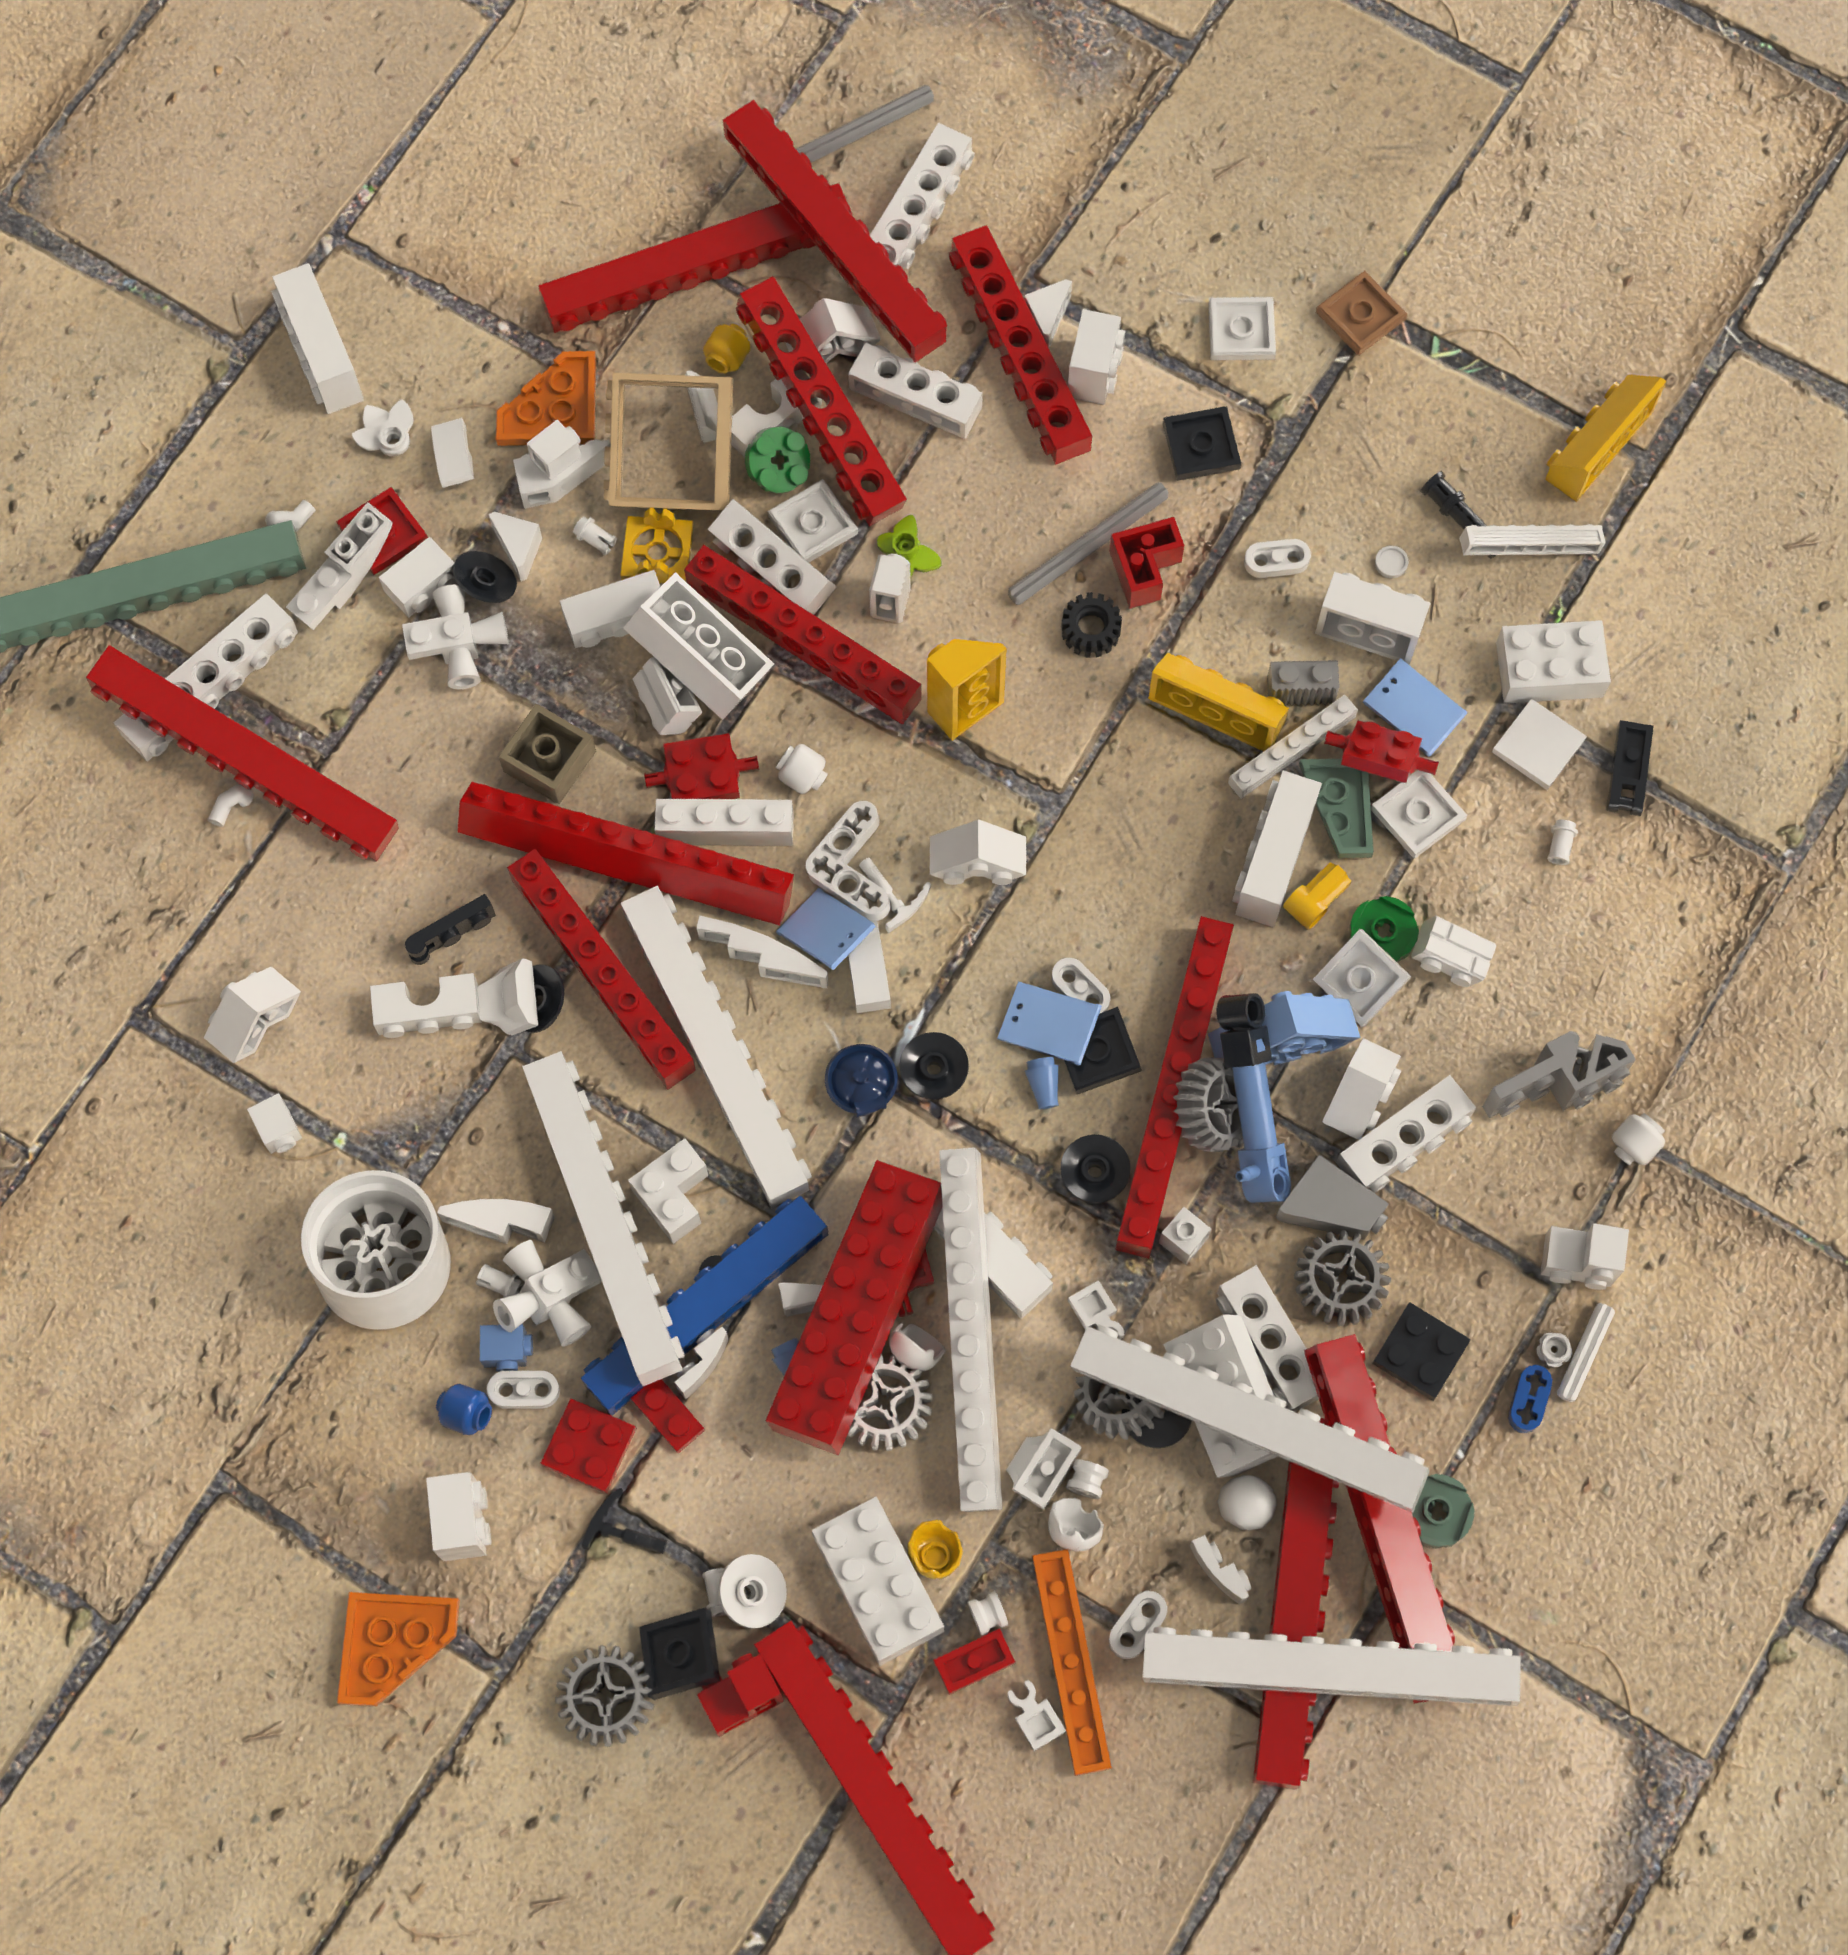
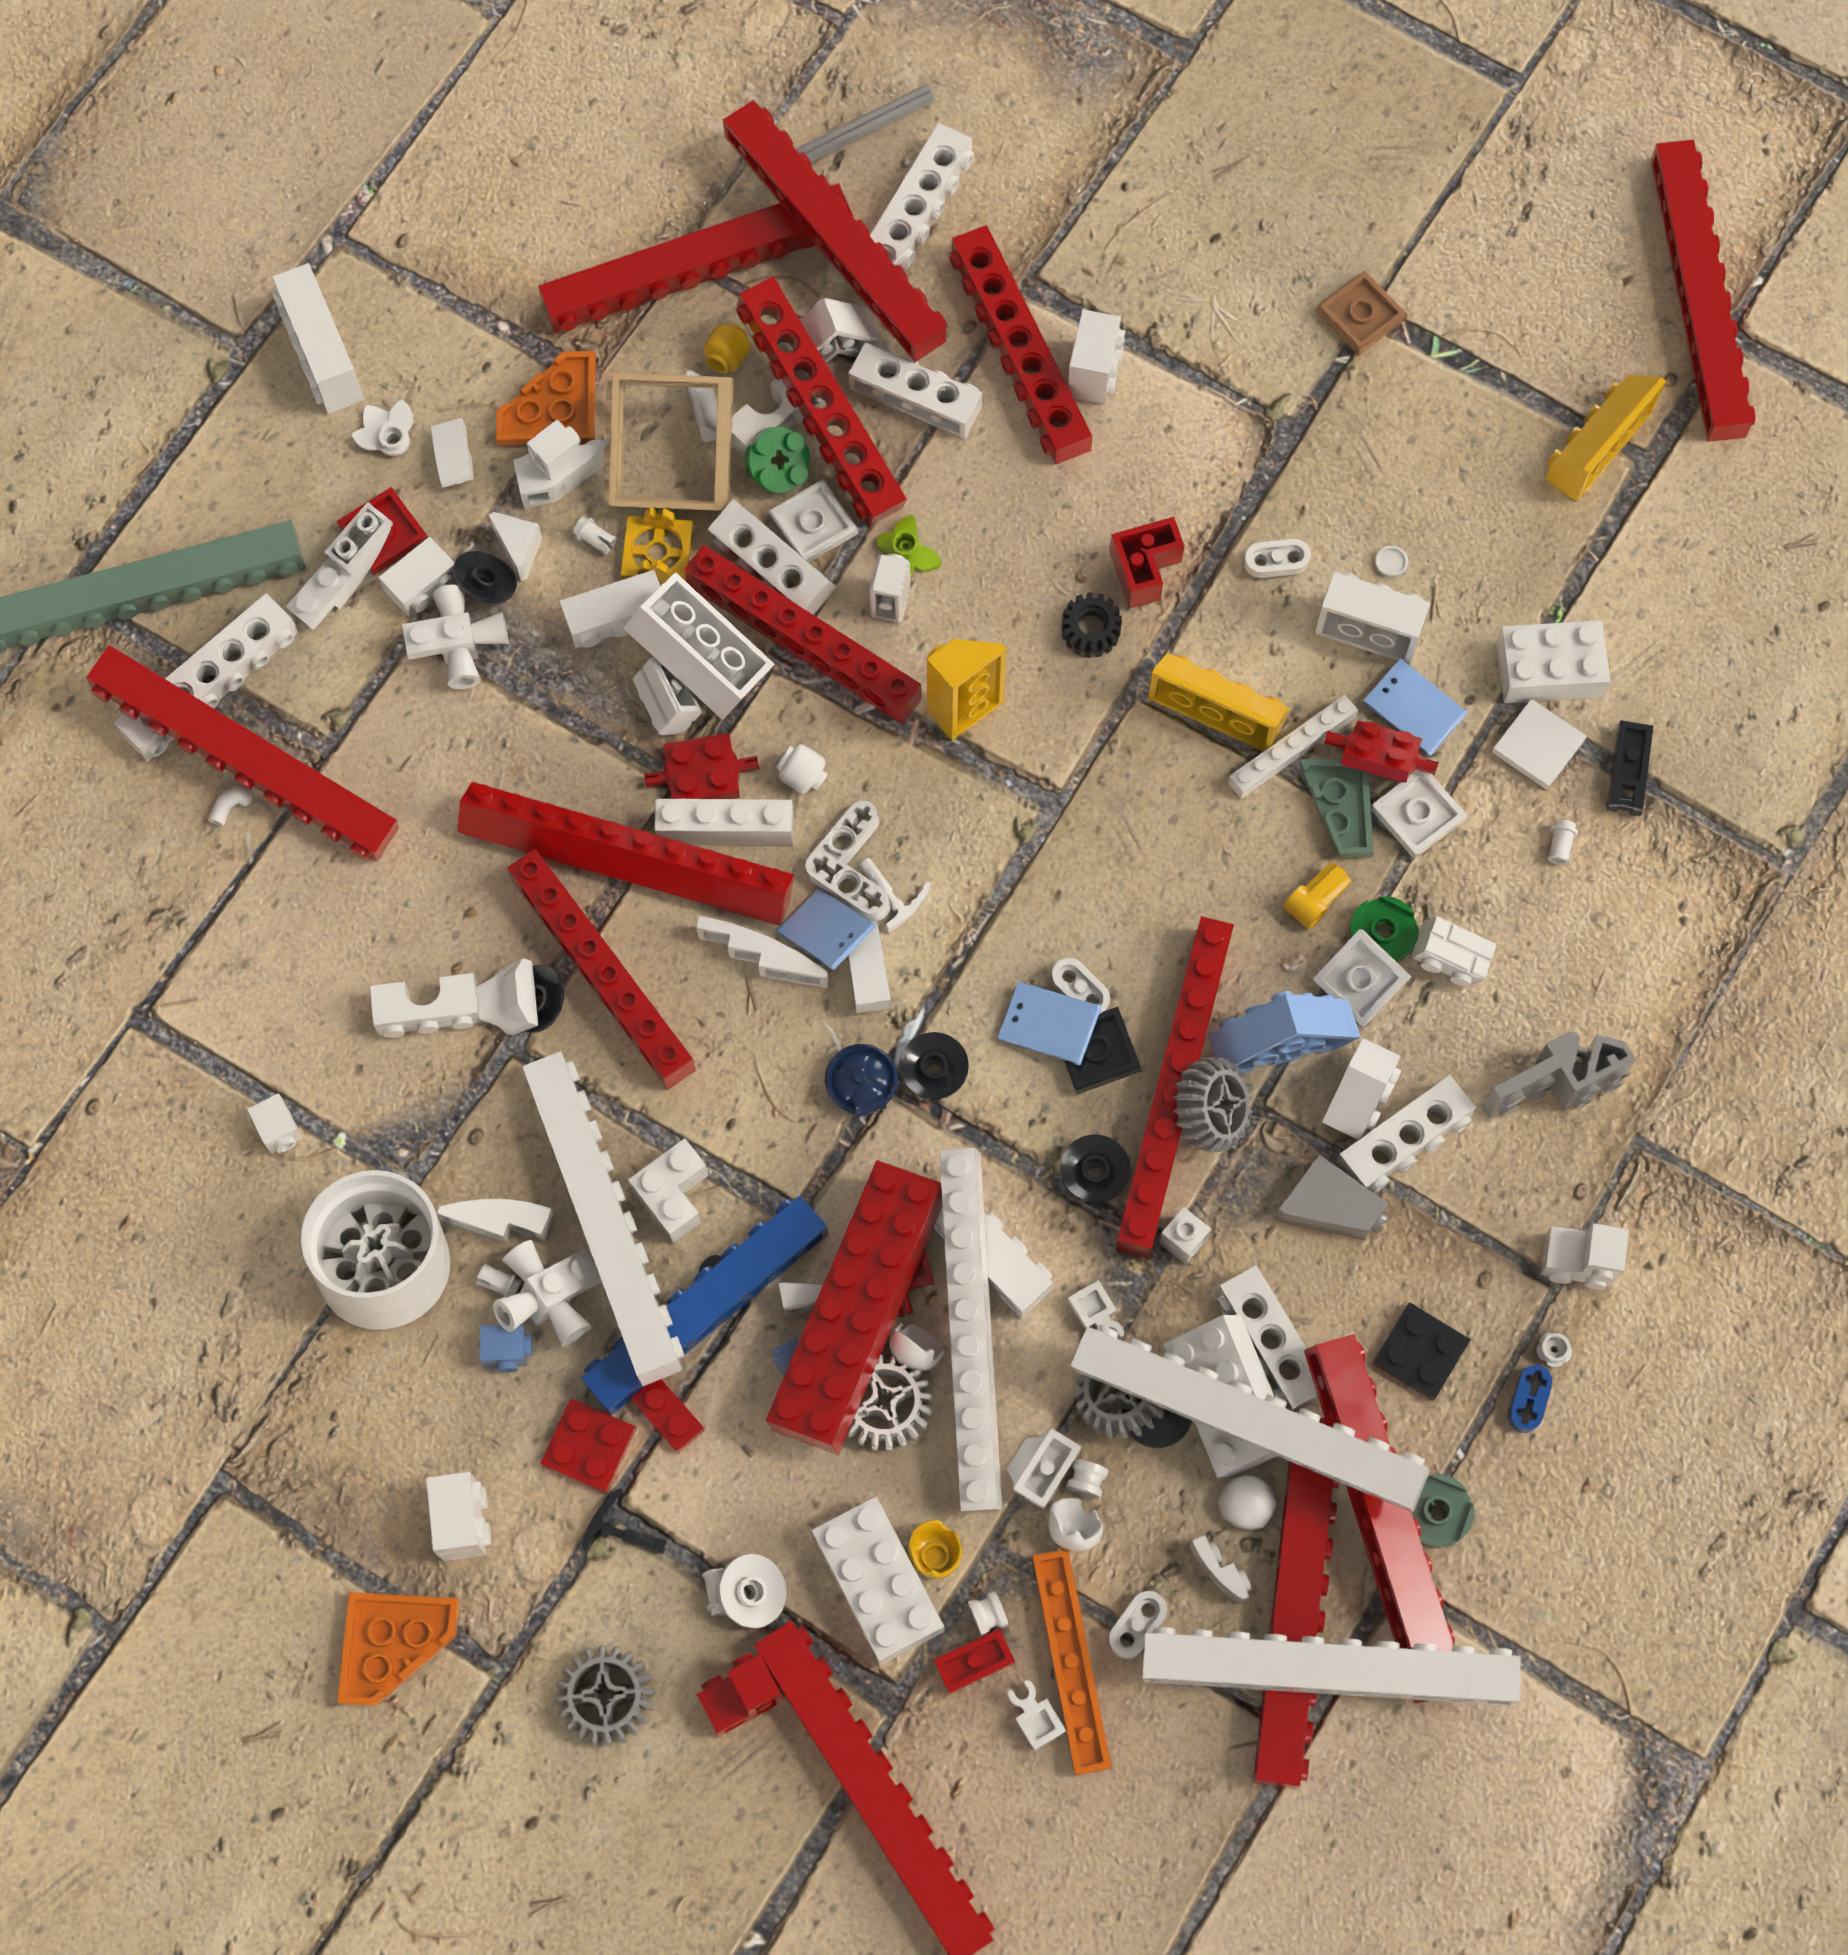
white brick [204,967,301,1063] -> none
white arm [265,500,316,532] -> none
black plate [405,894,496,965] -> none
blue head [436,1384,492,1436] -> none
white plate [487,1371,560,1409] -> none
dark tan brick [498,703,596,804] -> none
white brick [621,885,812,1209] -> none
black plate [639,1607,720,1700] -> none
white slope [675,1327,728,1400] -> none
white brick [930,819,1026,885] -> none
light grey axle [1008,483,1169,605] -> none
white slope [1024,279,1072,348] -> none
medium blue cone [1025,1057,1059,1109] -> none
black plate [1163,406,1241,481] -> none
white tile [1208,297,1276,360] -> none
medium blue piece [1216,993,1291,1203] -> none
white brick [1232,771,1322,928] -> none
light grey brick [1267,660,1340,706] -> none
light grey gear [1294,1230,1391,1326] -> none
black pin [1421,471,1496,559] -> none
white piece [1460,524,1606,555] -> none
white axle [1557,1303,1615,1402] -> none
white head [1612,1113,1665,1166] -> none
none -> red brick [1651,139,1756,442]

